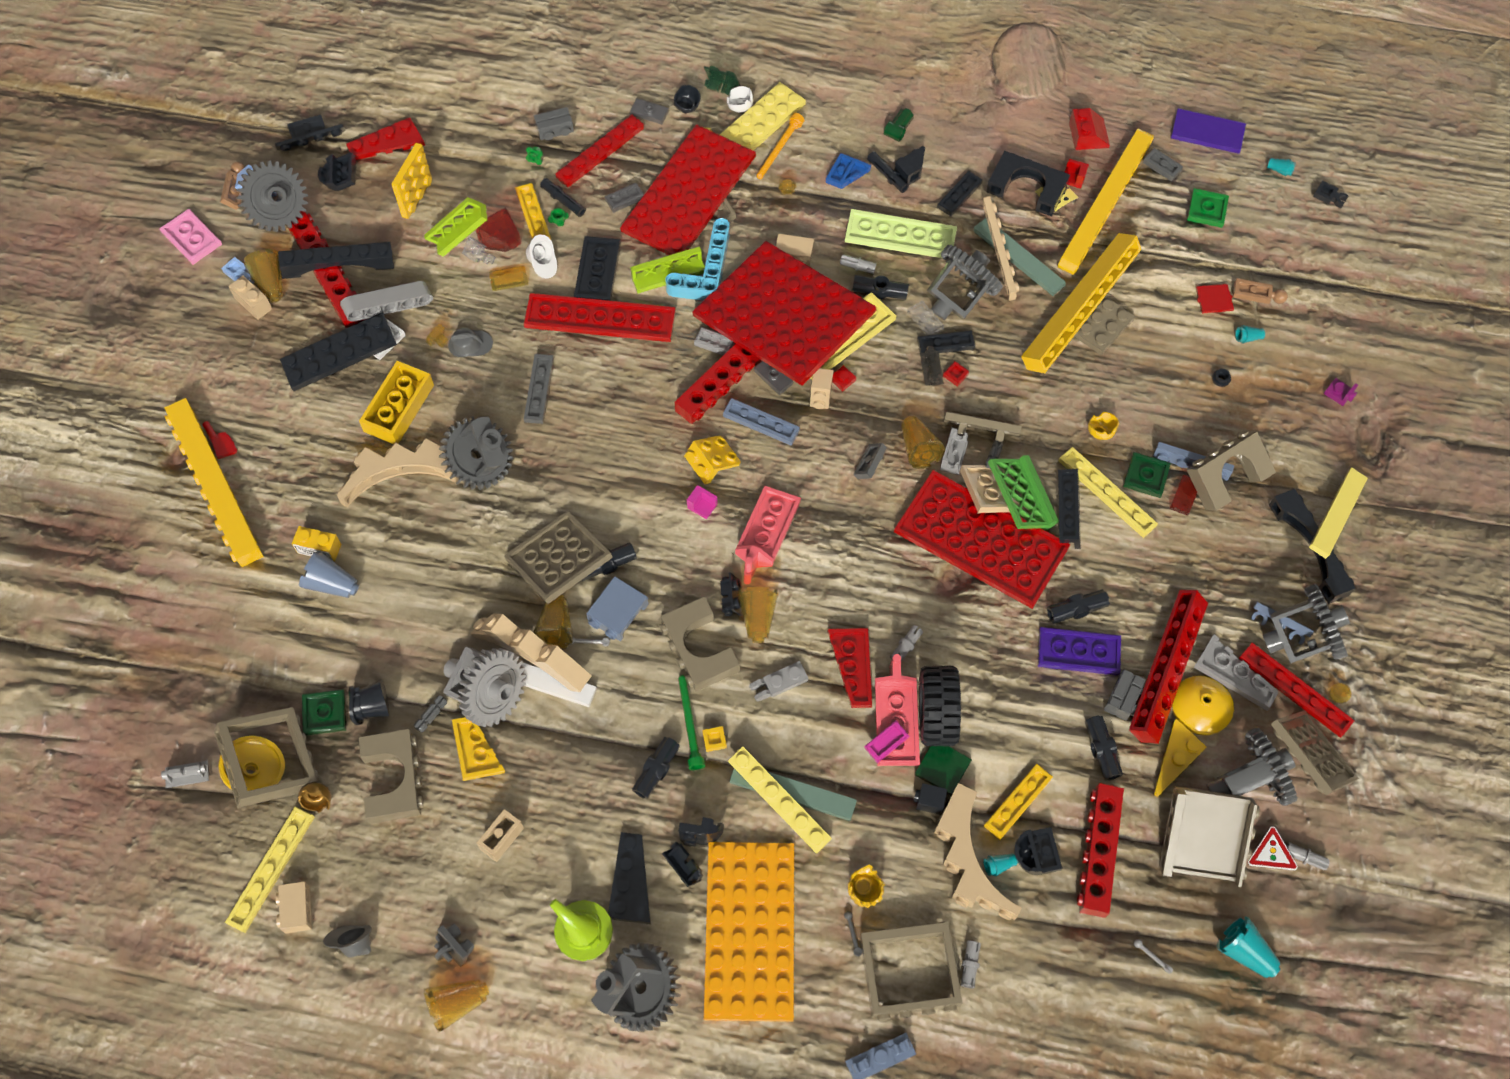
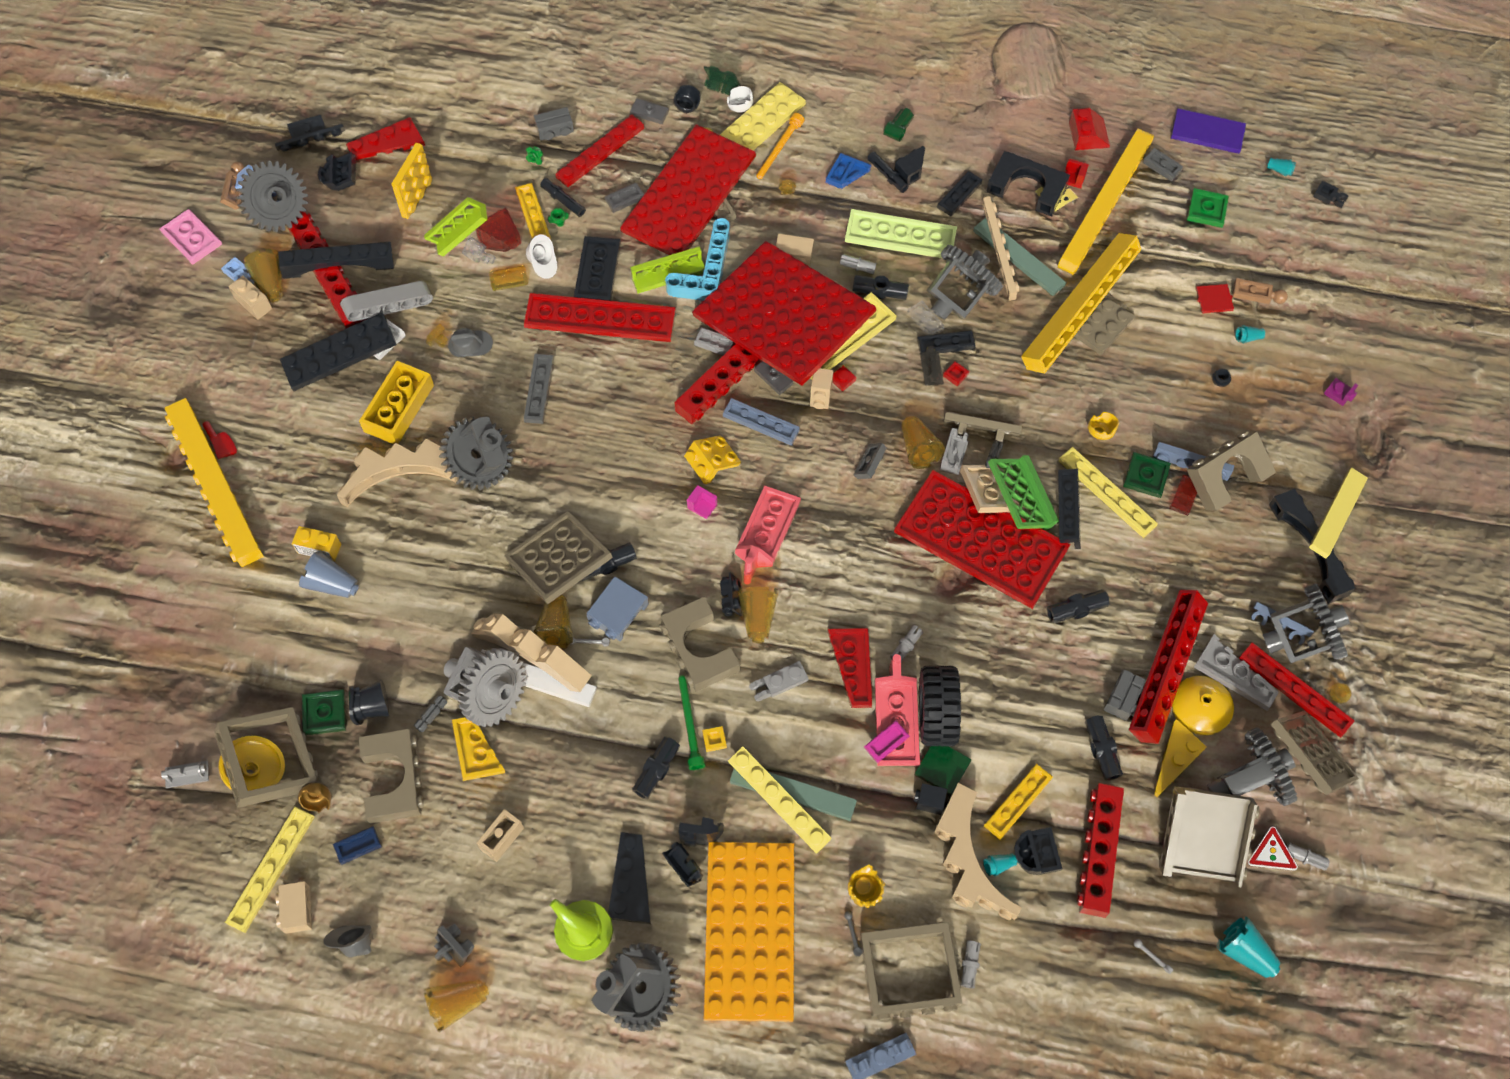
dark purple tile [1038,627,1121,676] -> none
none -> dark blue tile [333,826,382,865]

